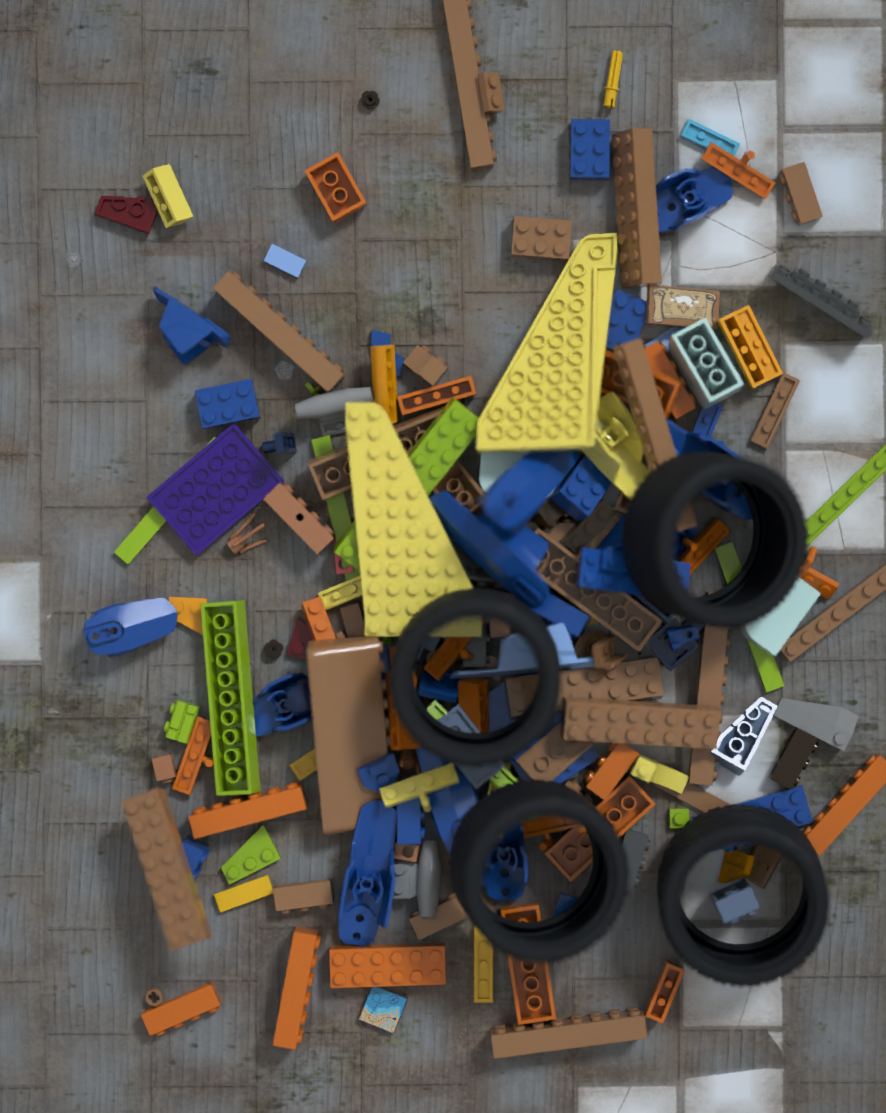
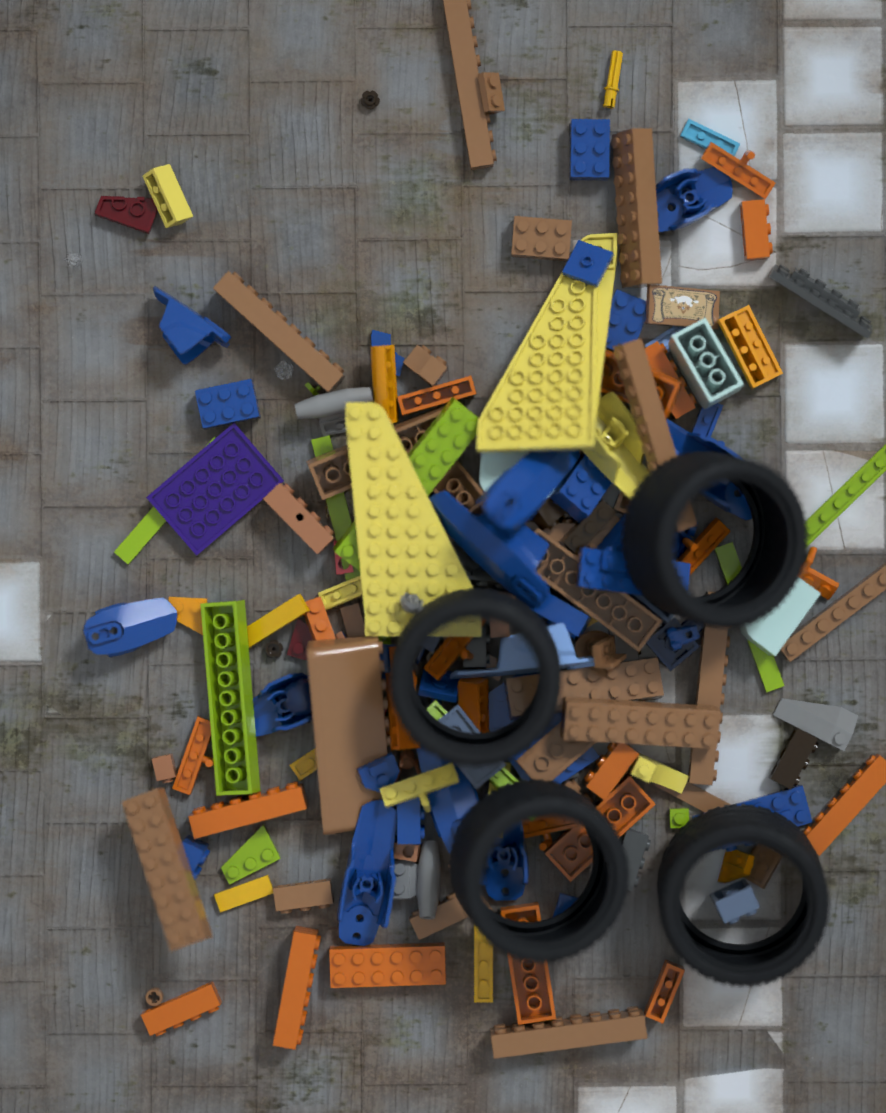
lime brick [163,699,200,744] -> none
nougat plant [227,513,268,554] -> none
dark blue piece [262,433,297,453] -> none
light blue tile [264,244,307,278] -> none
orange brick [305,152,367,224] -> none
tile [358,987,408,1034] -> none
sand blue wedge [711,697,777,776] -> none
medium nougat tile [749,372,800,450] -> none
medium nougat brick [779,161,823,226] -> none
none -> yellow tile [247,594,310,648]
none -> light grey plate [400,592,424,614]
none -> blue plate [562,240,614,288]
none -> orange brick [740,199,773,261]

